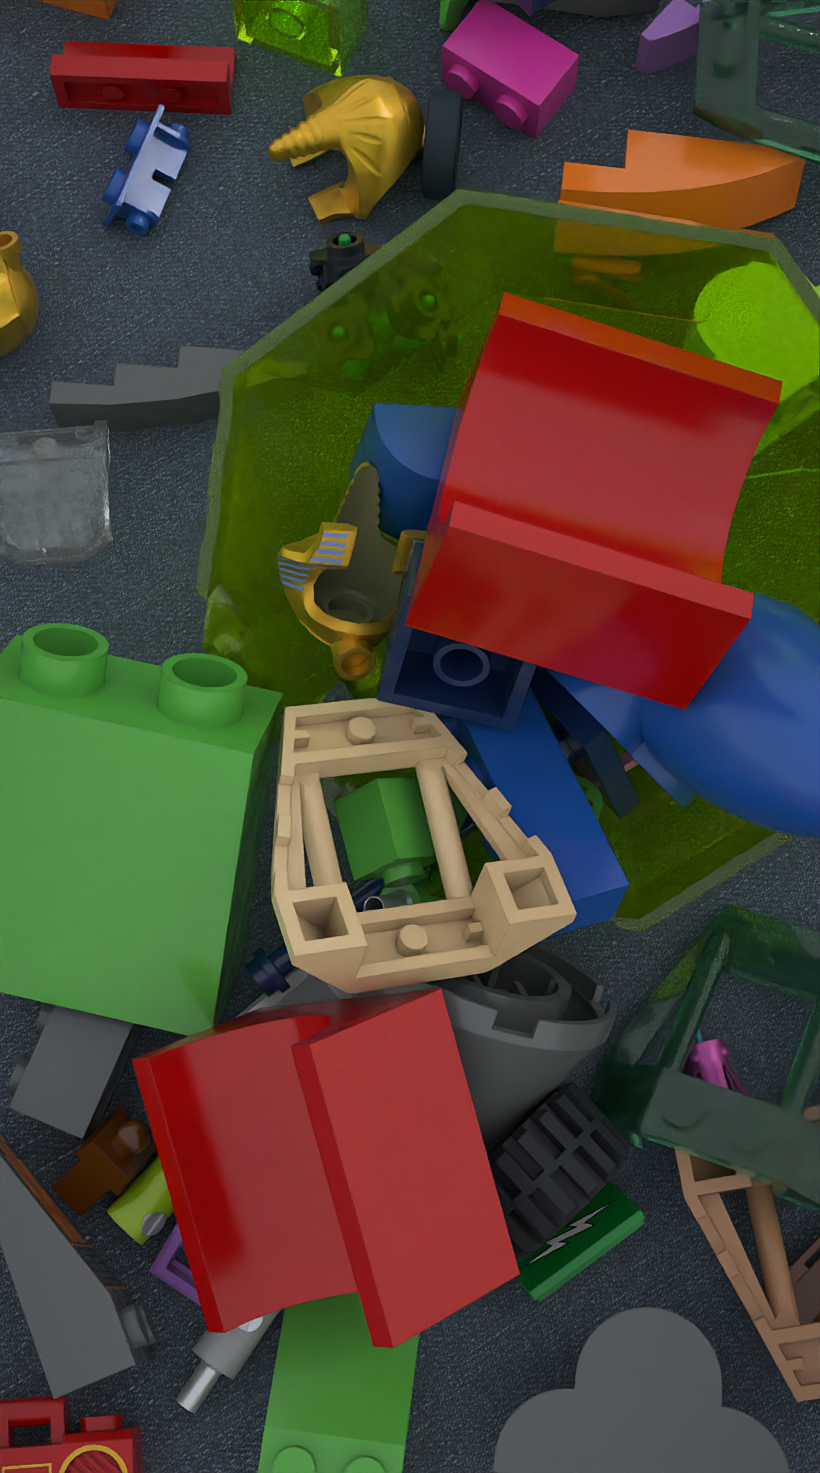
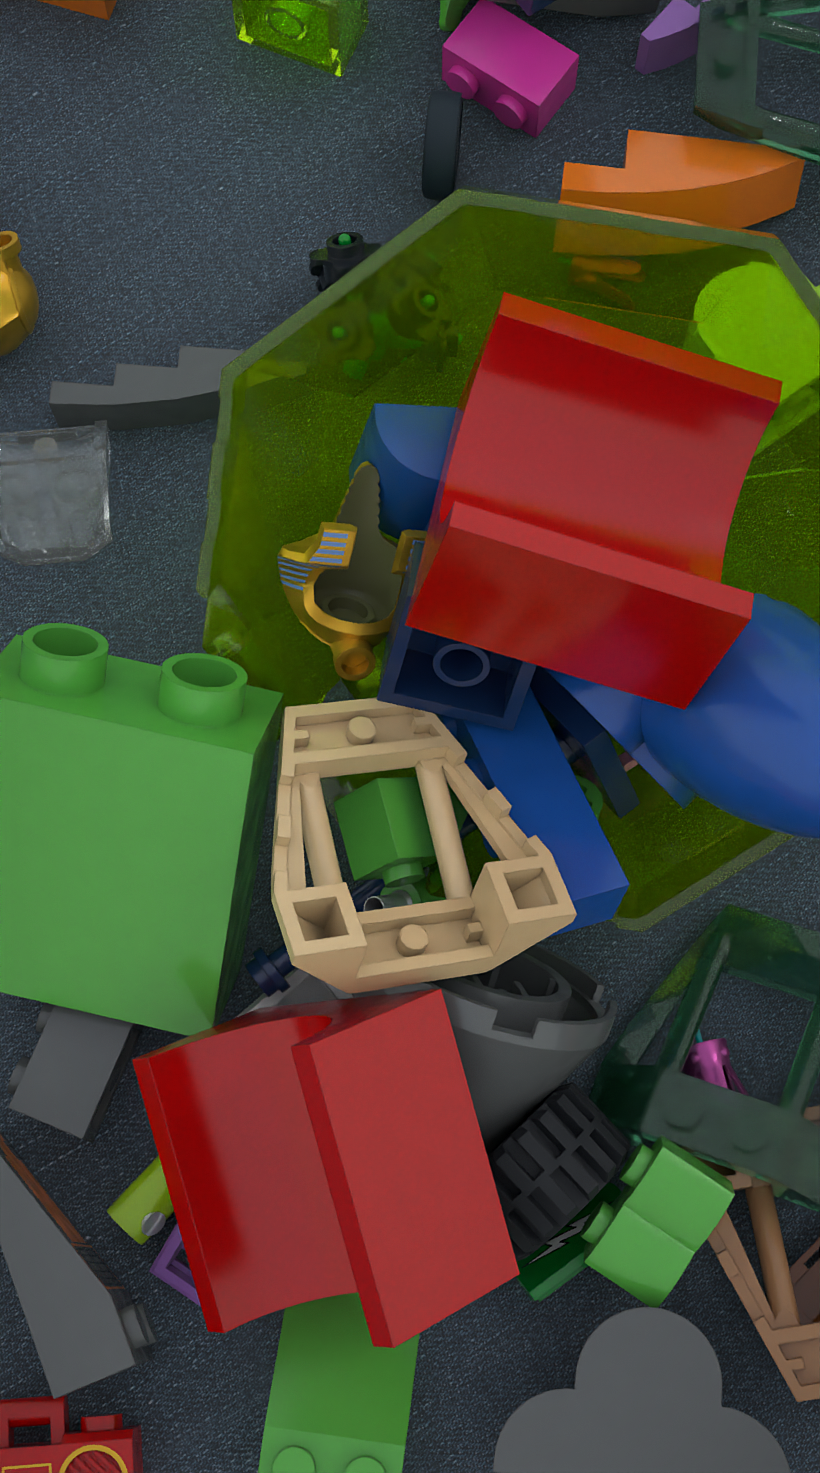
red panel [50,41,236,115] -> none
reddish brown piece [52,1106,158,1216] -> none
hinge [101,104,191,235] -> none
light grey piece [175,1310,280,1414] -> none
pearl gold piece [268,75,425,225] -> none
none -> bright green brick [580,1135,735,1308]

